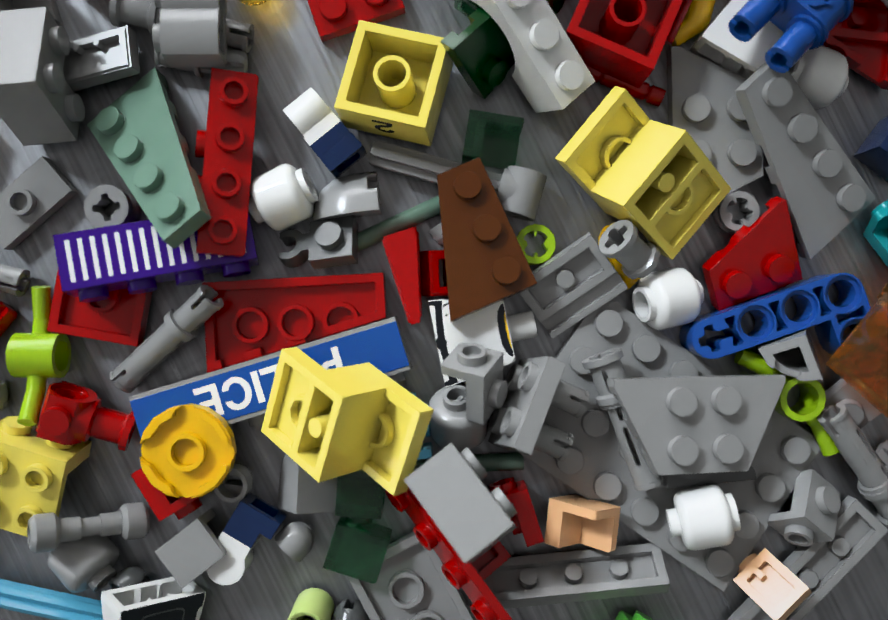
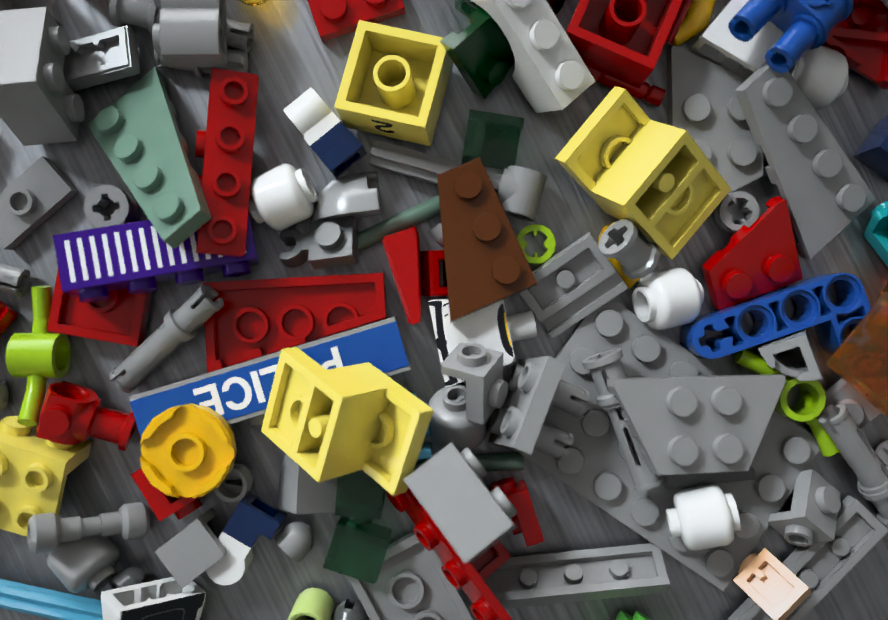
light nougat panel [544,494,621,553] -> none

